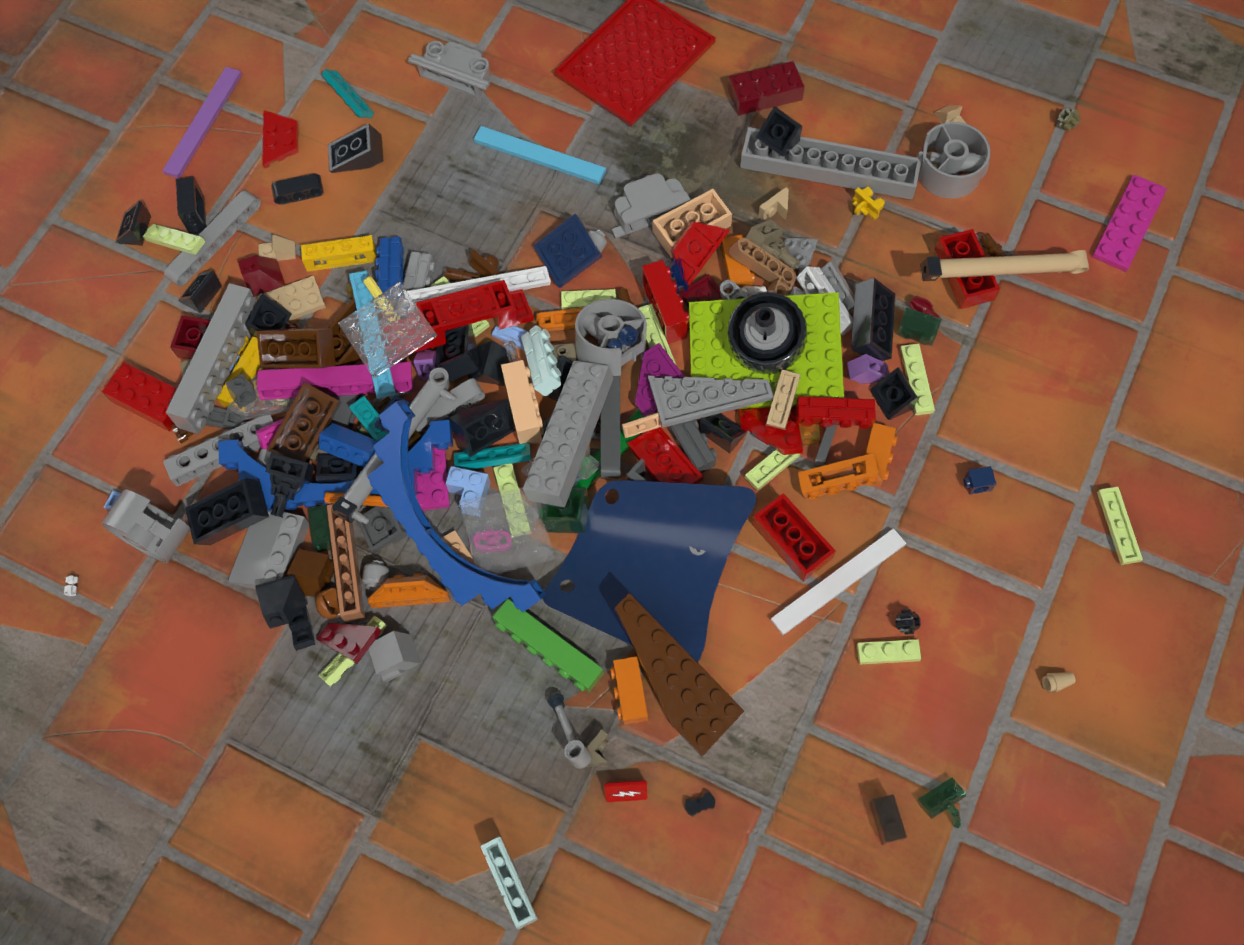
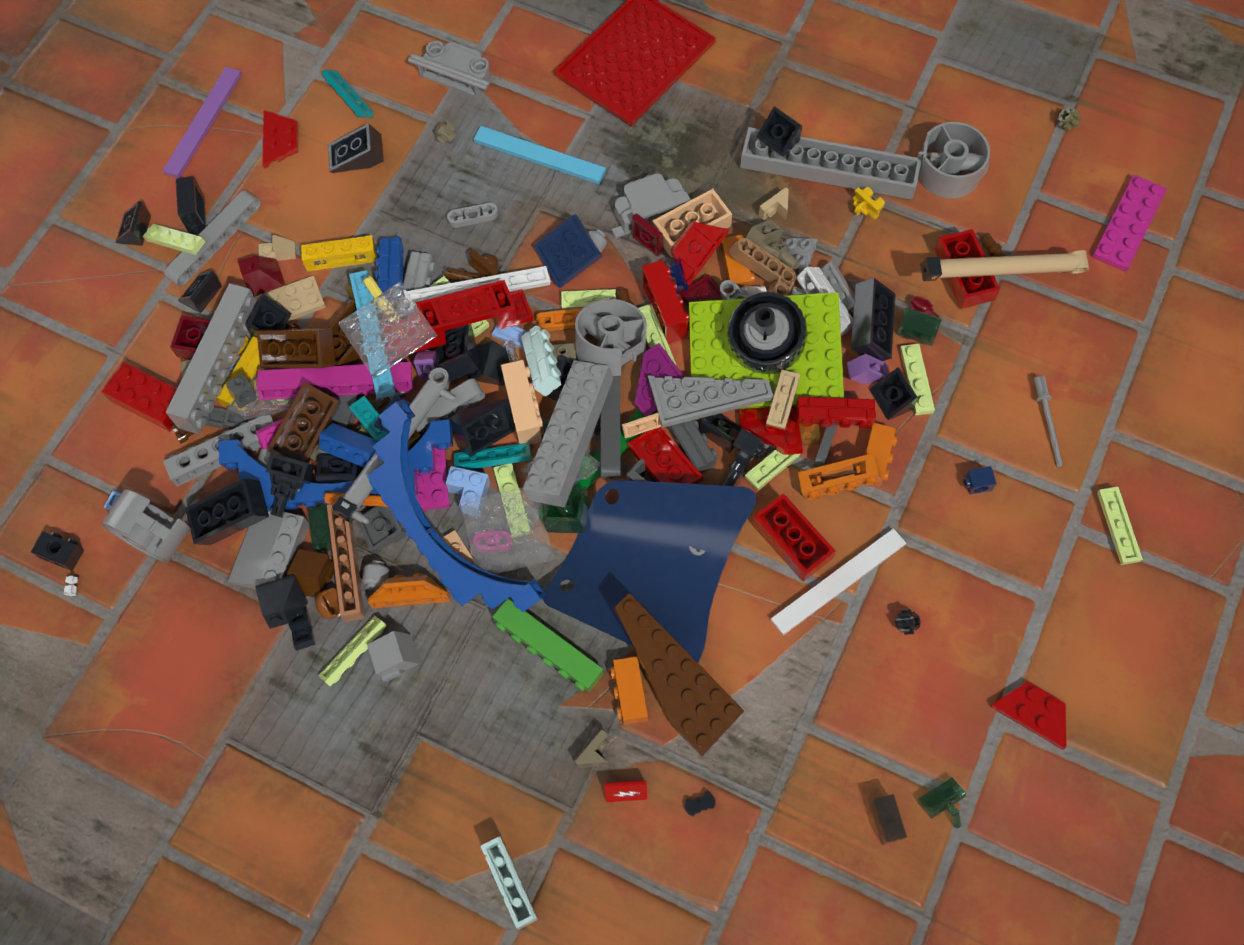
black beam [271,173,324,205] -> none
dark red wing [316,623,382,664] -> none
light grey piece [548,694,591,769] -> none
dark blue plate [607,325,638,349] -> none
dark red brick [728,61,805,116] -> none
yellowish green plate [857,639,921,665] -> none
tan slope [935,105,966,124] -> none
tan cone [1042,672,1076,693] -> none
none -> black brick [31,531,84,571]
none -> dark tan gear [435,121,456,144]
none -> light grey beam [447,203,498,228]
none -> dark red tile [632,213,663,257]
none -> black brick [722,428,766,486]
none -> red wing [991,681,1067,750]
none -> light grey piece [1034,376,1063,467]

